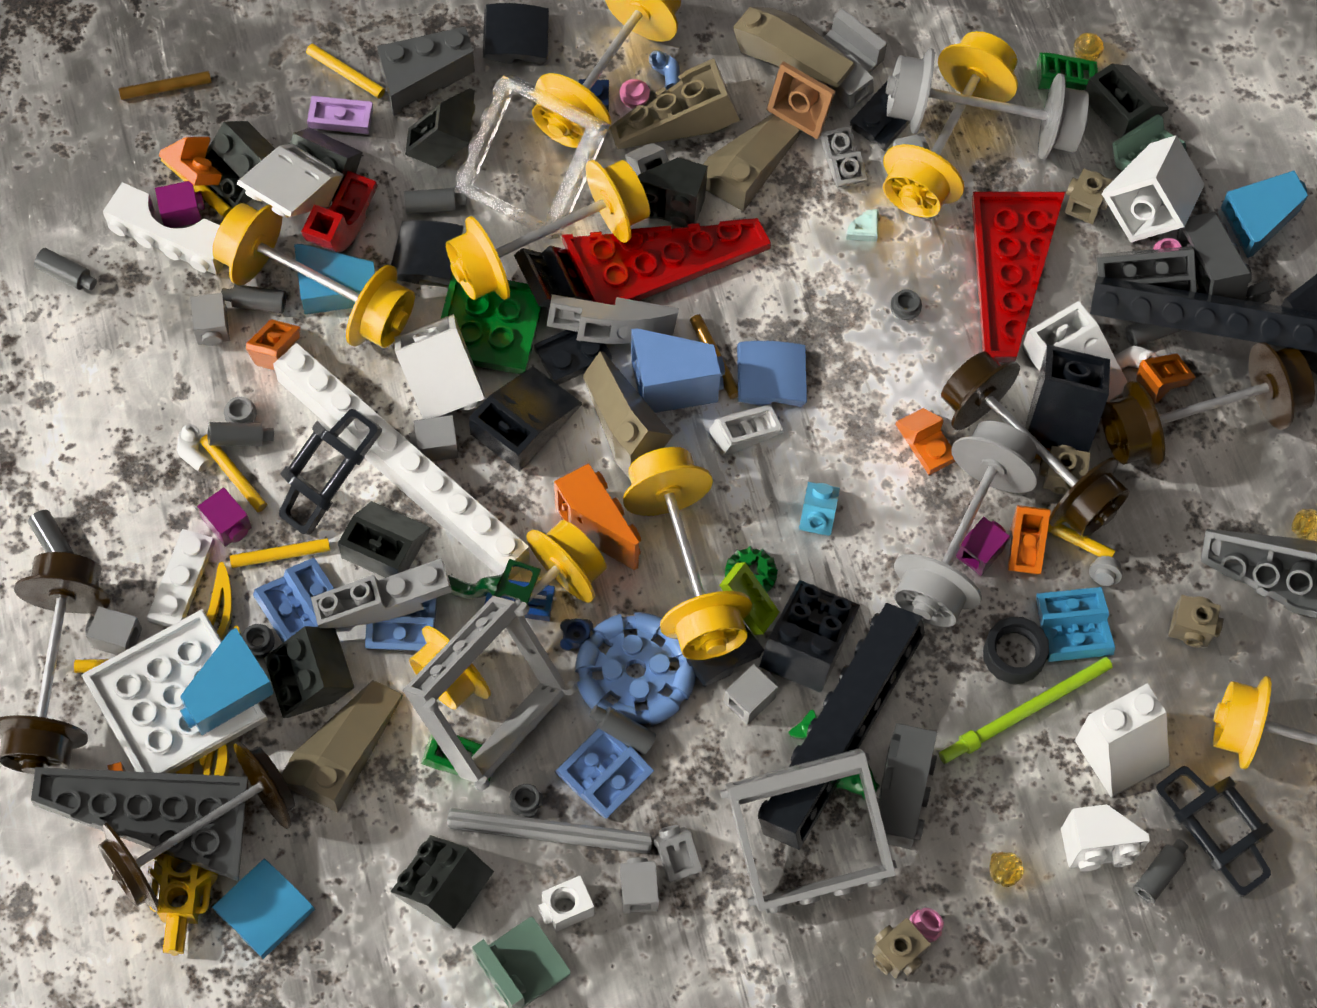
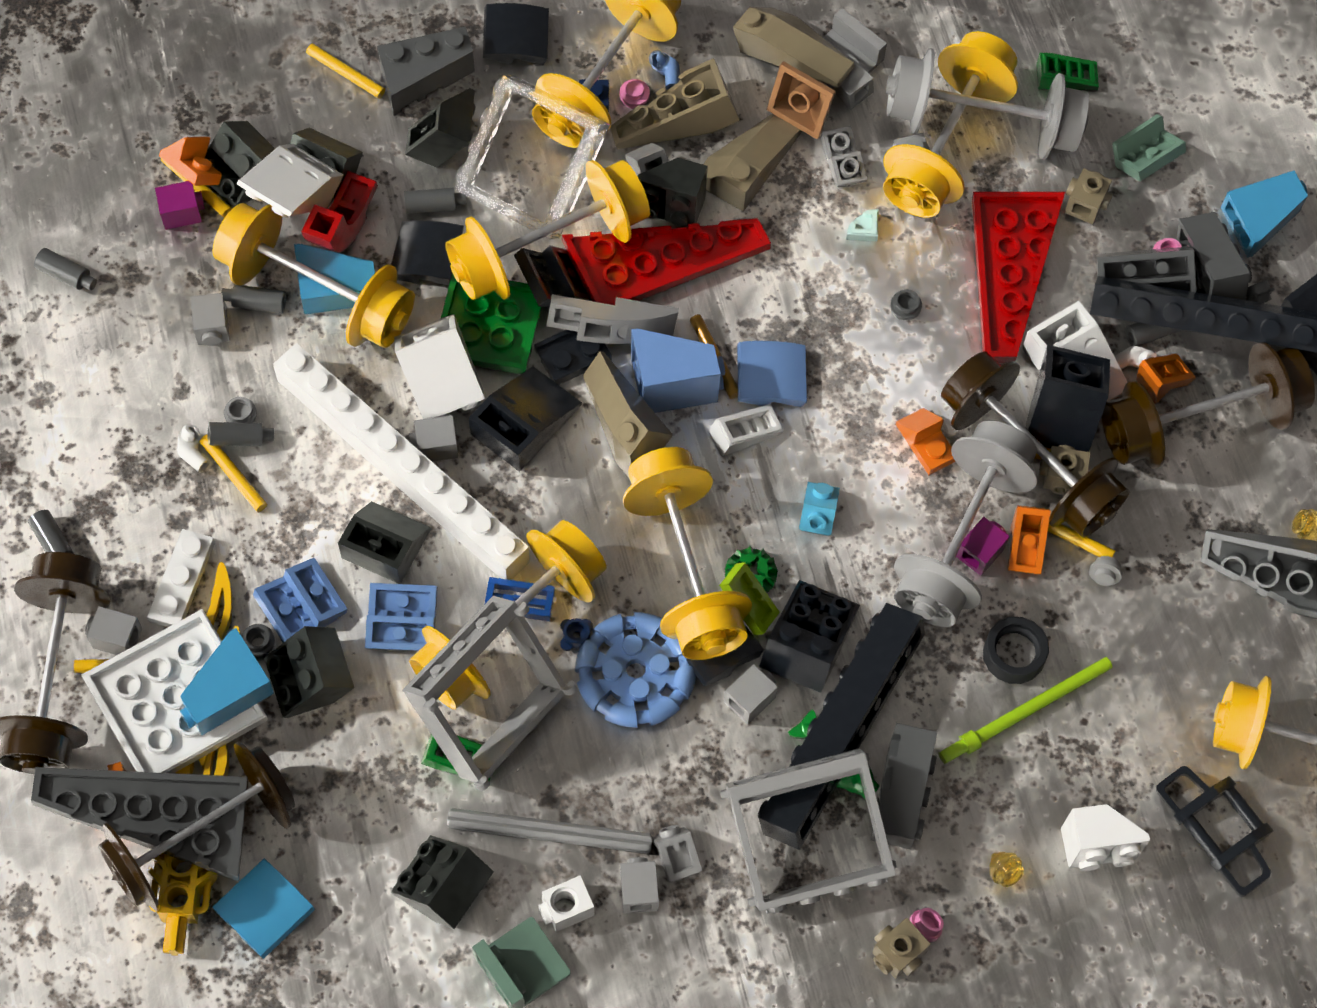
white arch [103,182,224,275] -> none
pearl gold bar [119,71,212,100] -> none
magenta brick [197,487,252,547] -> none
yellow bar [230,538,330,568] -> none
orange slope [246,319,301,371] -> none
black bar [279,409,382,535] -> none
dark tan wedge [281,680,403,813] -> none
lavender plate [307,96,373,134] -> none
light grey slope [311,558,452,628] -> none
dark green piece [448,559,541,605] -> none
dark grey plate [509,784,543,817] -> none
orange slope [554,463,641,570] -> none
medium blue slope [554,728,654,819] -> none
dark grey cylinder [589,705,656,755] -> none
black plate [850,81,910,151] -> none
dark azure slope [1036,587,1115,662] -> none
clear yellow plate [1073,33,1104,61] -> none
white slope [1075,683,1170,798] -> none
pearl dark grey slope [1085,63,1169,138] -> none
white slope [1102,135,1205,242] -> none
dark grey cylinder [1133,839,1189,903] -> none
dark tan brick [1168,595,1224,647] -> none

